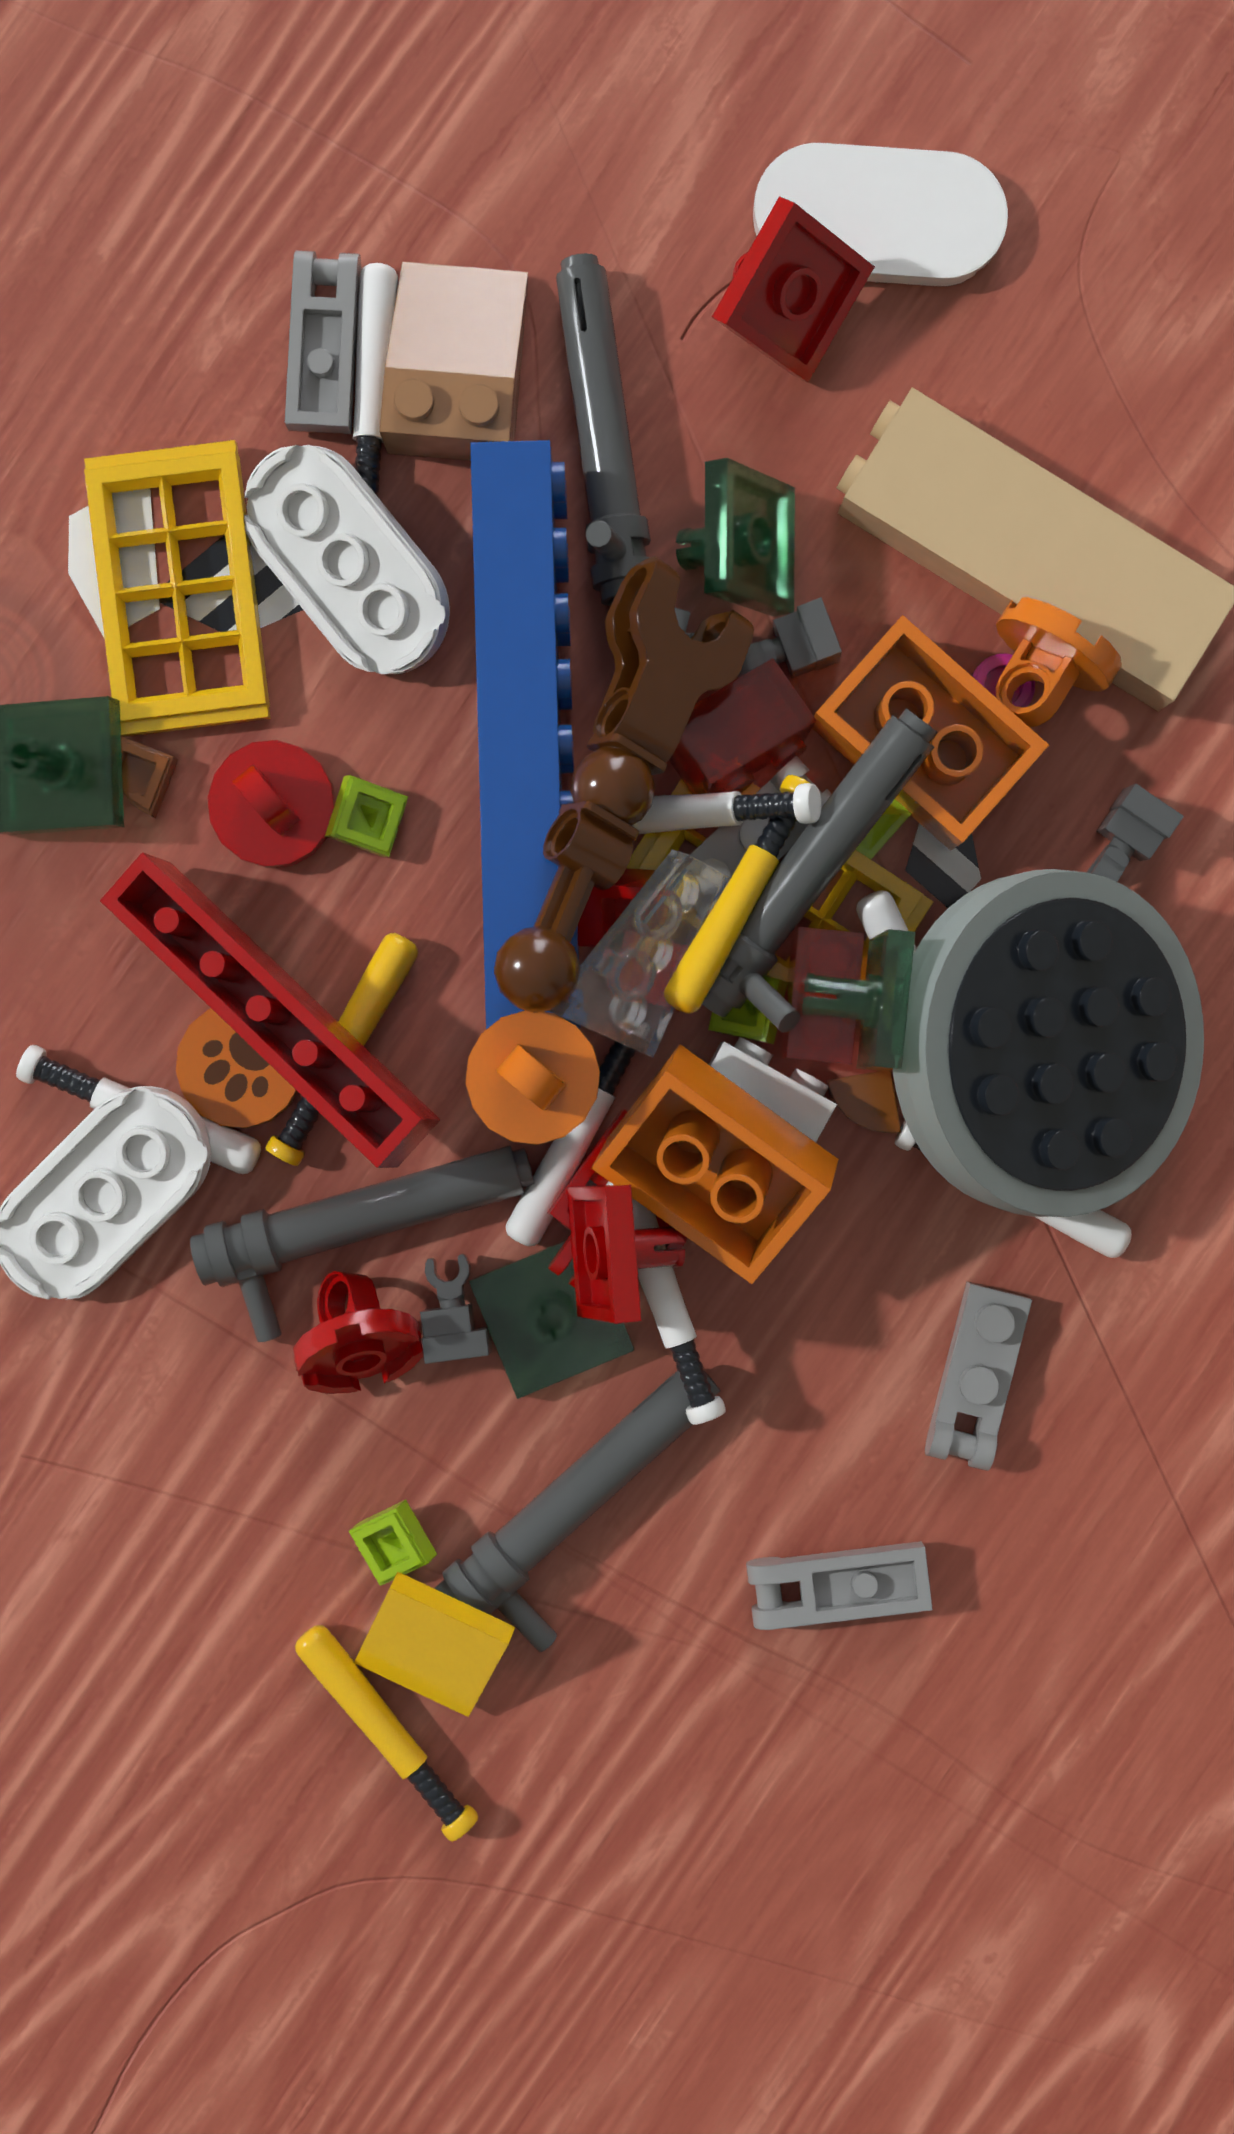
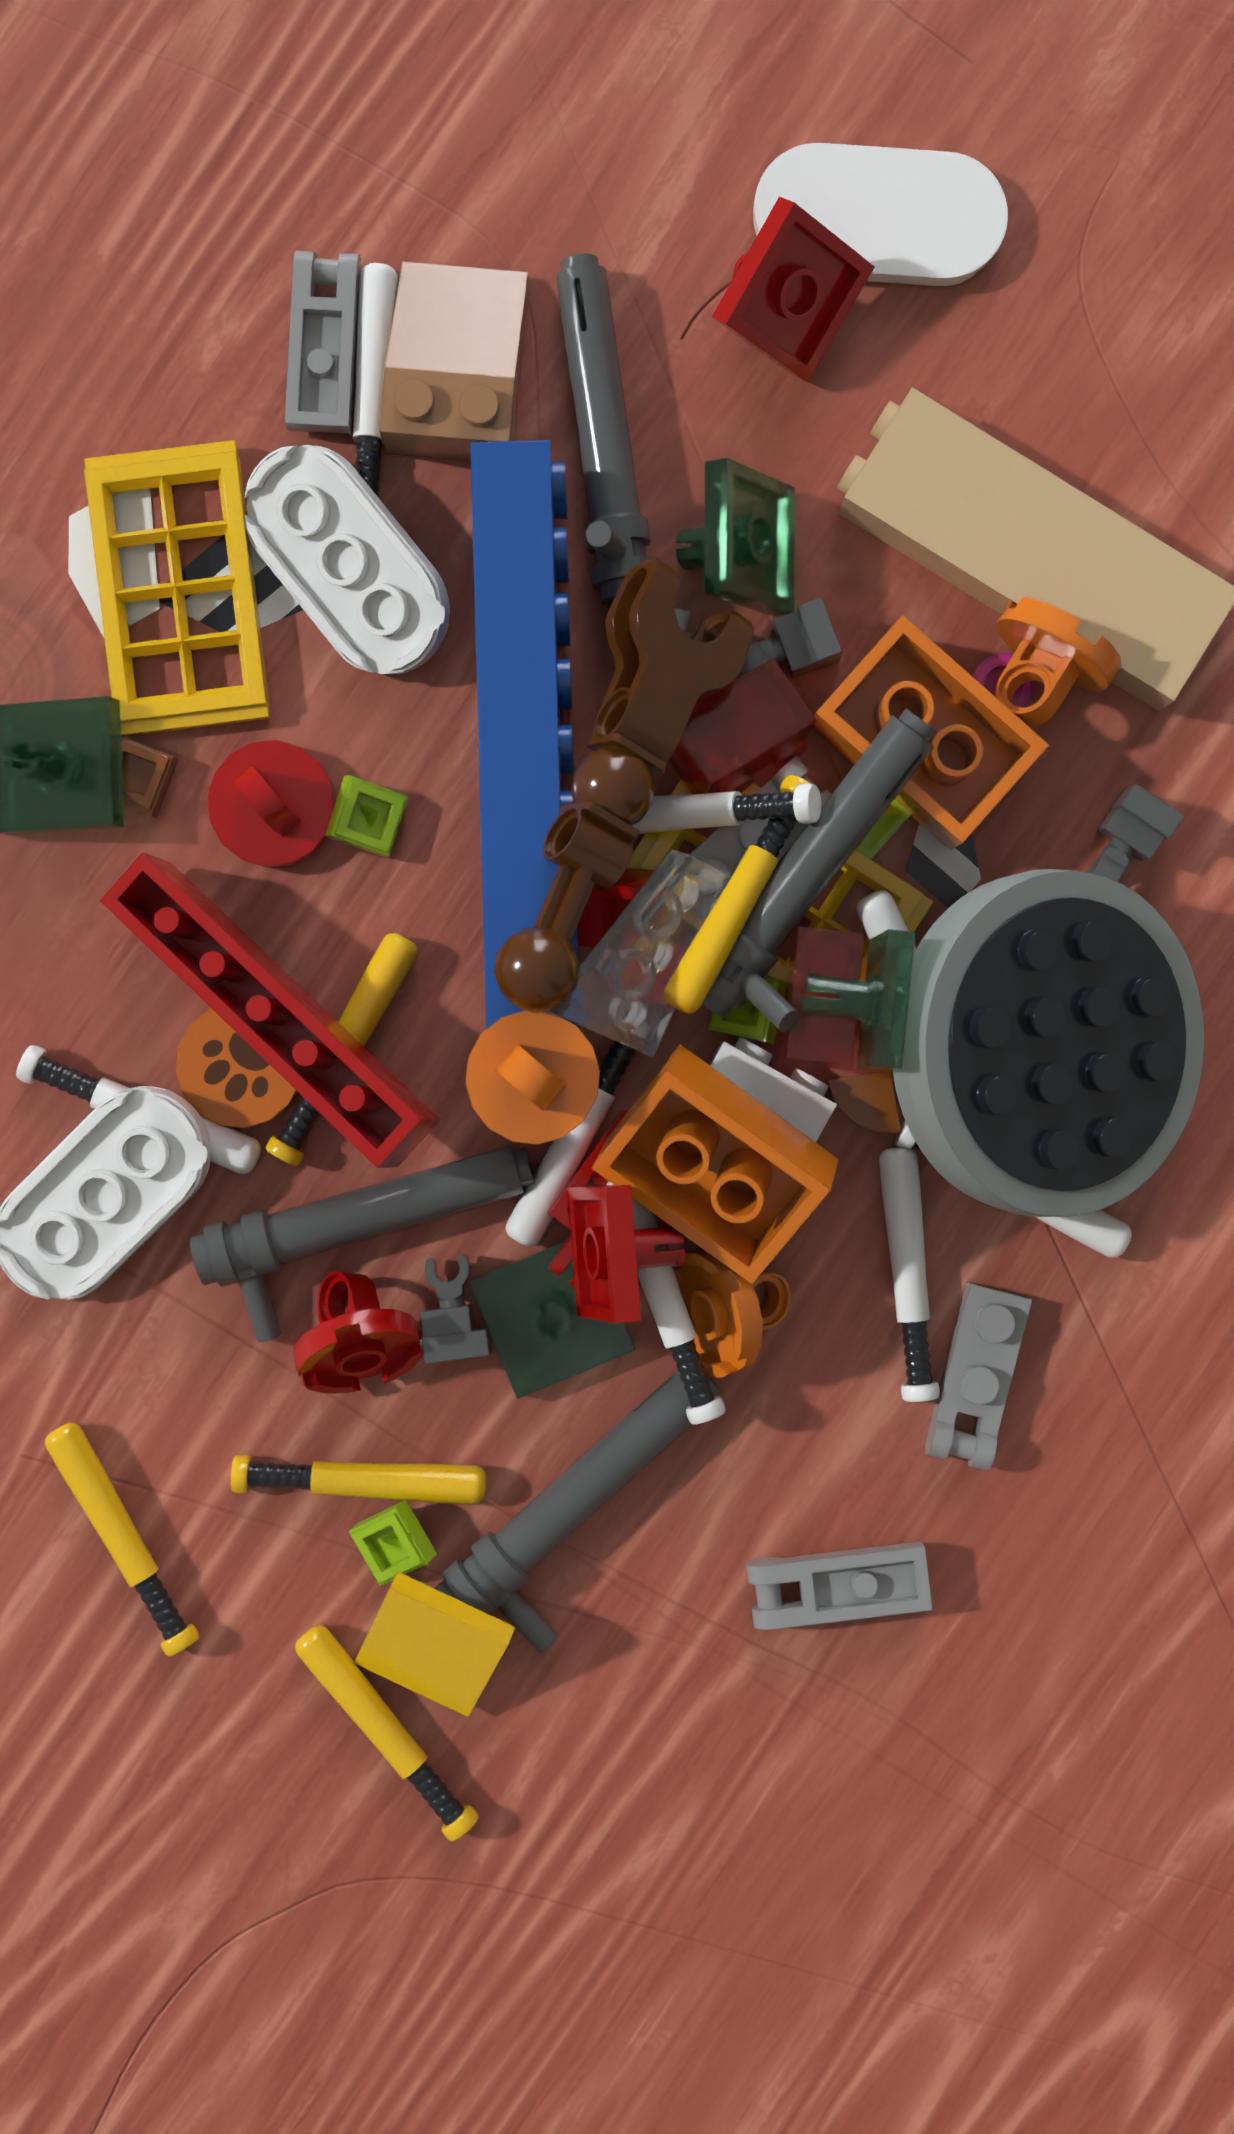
none -> yellow piece [45,1422,200,1657]
none -> yellow piece [231,1455,487,1505]
none -> orange tile [674,1248,791,1378]
none -> white piece [879,1147,940,1402]

